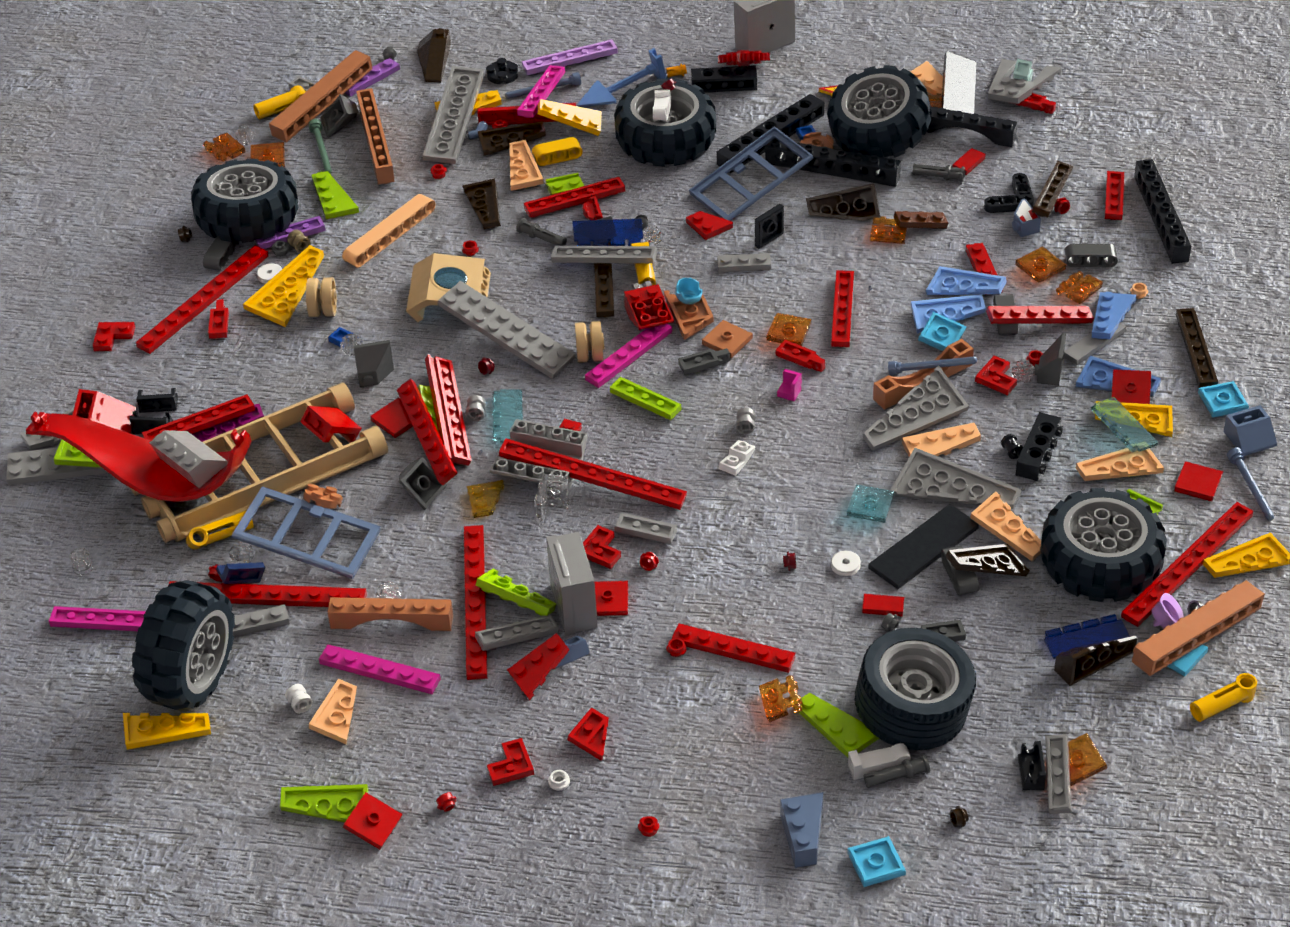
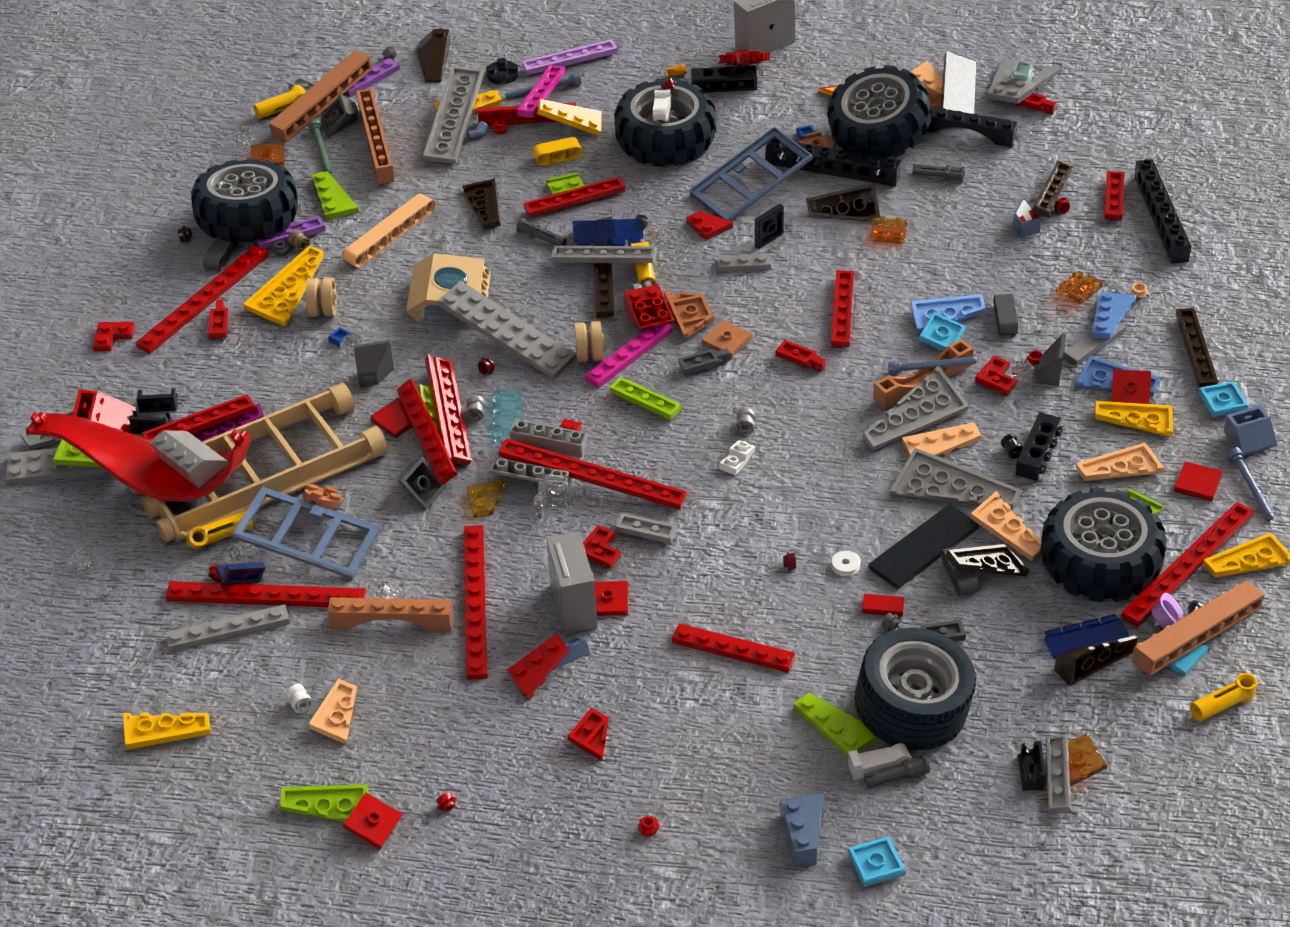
dark pink plate [49,606,146,631] -> none
black wheel [132,580,235,711] -> none
clear orange plate [203,132,246,162] -> none
white piece [256,263,282,284] -> none
red panel [300,406,362,443] -> none
dark pink plate [319,644,441,694] -> none
red plate [430,164,447,179] -> none
red plate [462,240,479,256] -> none
lime wing [475,568,557,616] -> none
light grey tile [475,614,559,651] -> none
dark brown wing [478,121,546,156] -> none
red plate [487,738,535,786] -> none
light nougat wing [509,140,544,191] -> none
white plate [548,770,570,790] -> none
medium blue piece [577,48,667,107] -> none
red plate [582,196,603,221] -> none
red plate [640,552,659,571] -> none
red plate [666,638,686,657] -> none
medium azure hair [675,278,703,304] -> none
black brick [716,94,825,173] -> none
clear orange plate [759,675,802,722] -> none
clear orange plate [766,313,812,346] -> none
dark pink panel [777,369,802,401] -> none
clear light blue plate [847,484,894,523] -> none
reddish brown plate [894,211,948,229] -> none
light blue wing [926,266,1007,295] -> none
dark brown plate [950,806,968,827] -> none
red tile [952,148,986,175] -> none
red plate [966,242,1003,295] -> none
black beam [984,173,1034,213] -> none
red plate [986,306,1094,324] -> none
clear orange plate [1015,246,1066,283] -> none
dark grey beam [1065,244,1118,267] -> none
clear light blue windscreen [1091,397,1159,452] -> none

